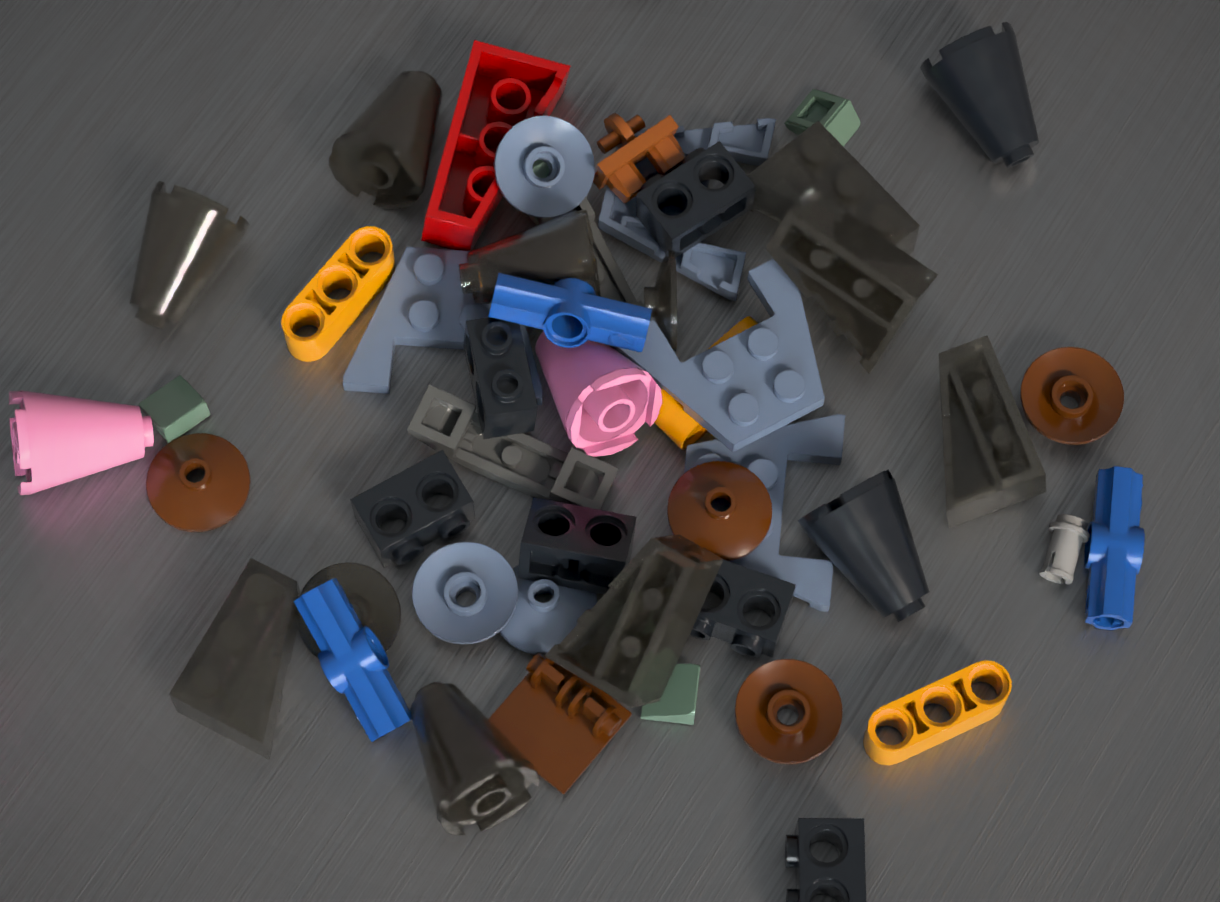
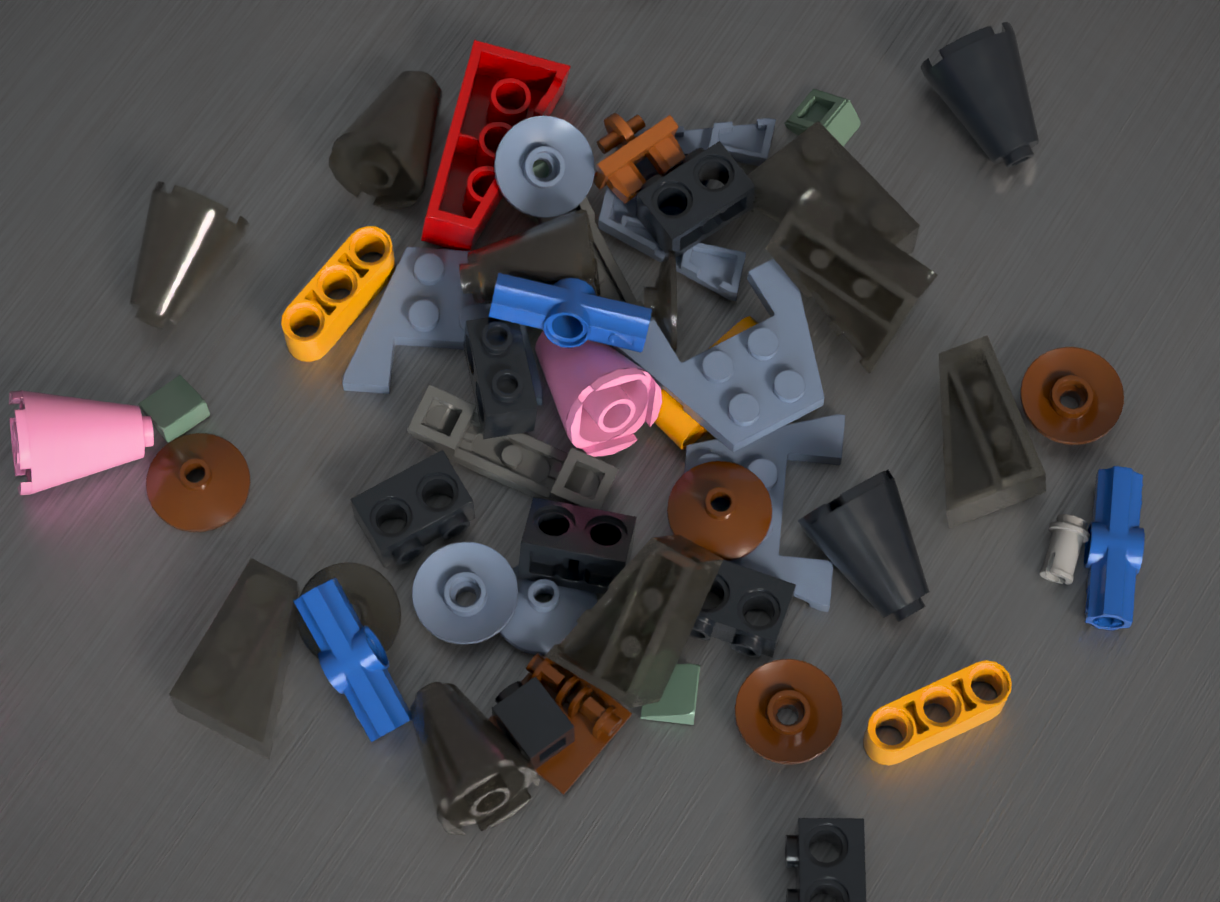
none -> black brick [492,676,575,772]

